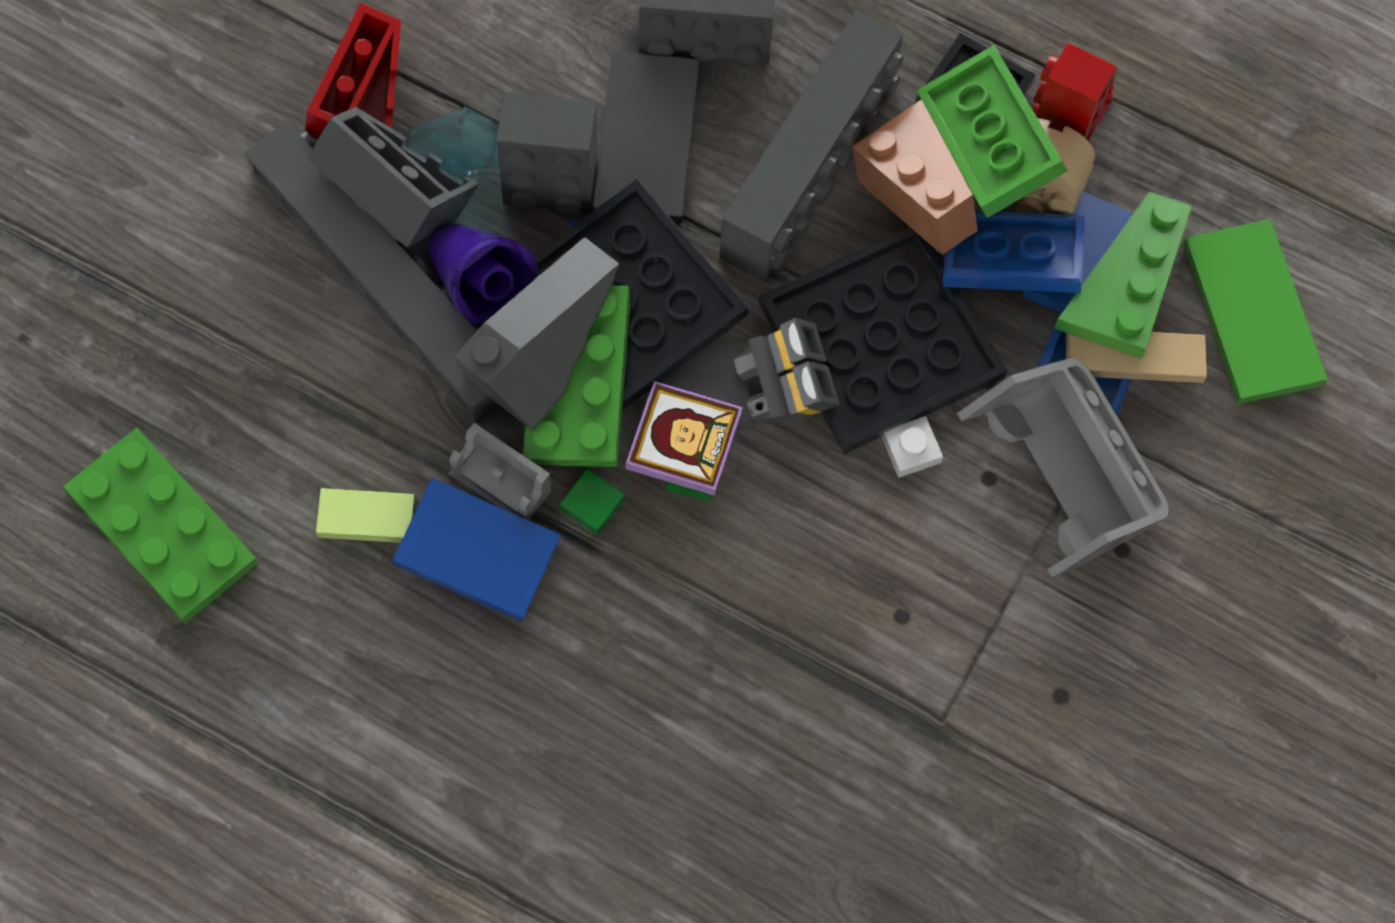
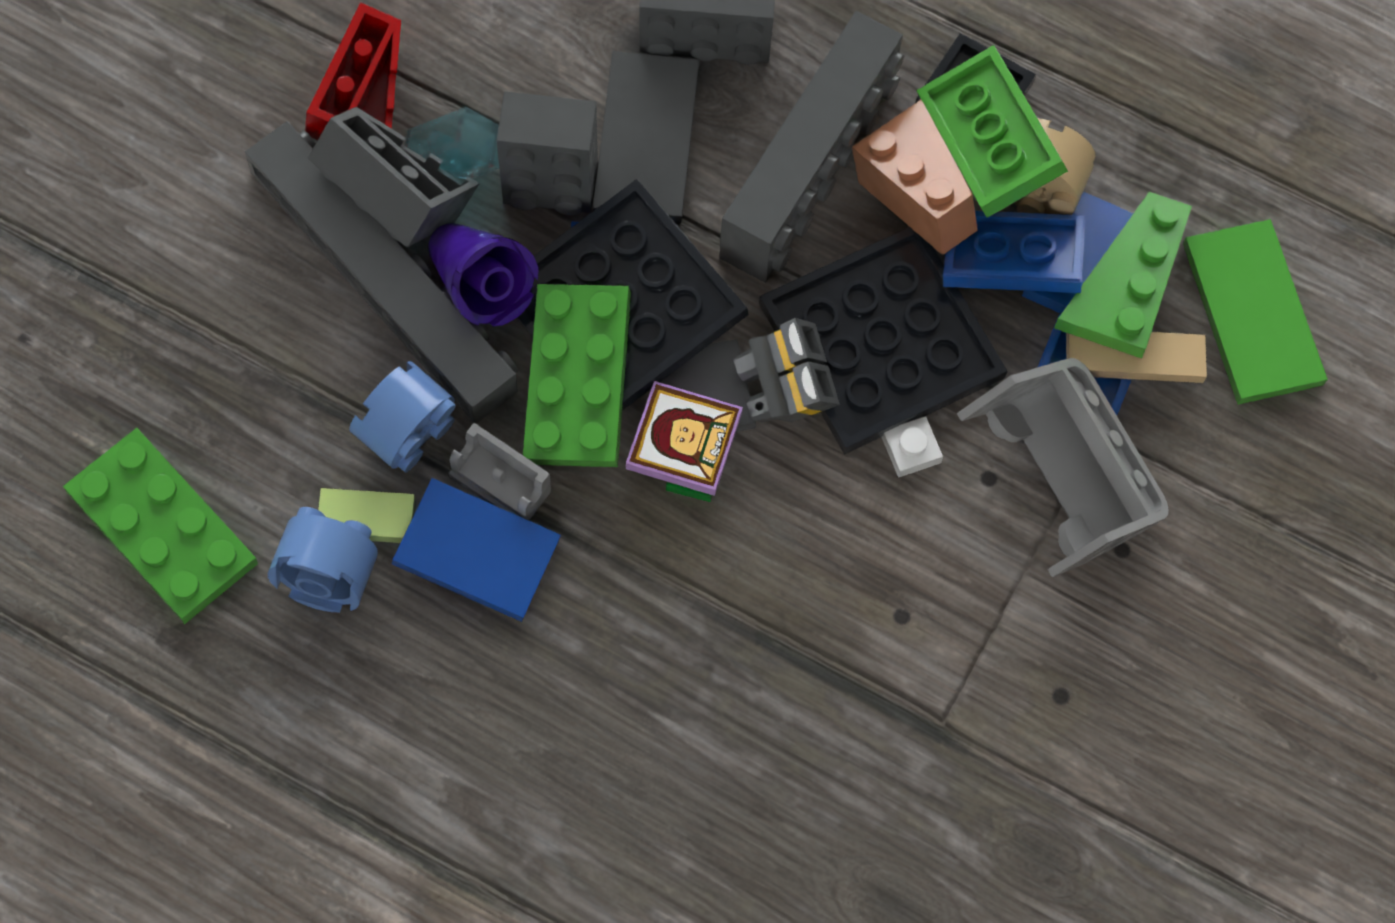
dark grey wedge [454,237,620,431] -> none
green tile [560,469,625,535] -> none
red wedge [1032,42,1117,142] -> none
none -> medium blue brick [267,507,378,612]
none -> medium blue brick [349,361,456,473]

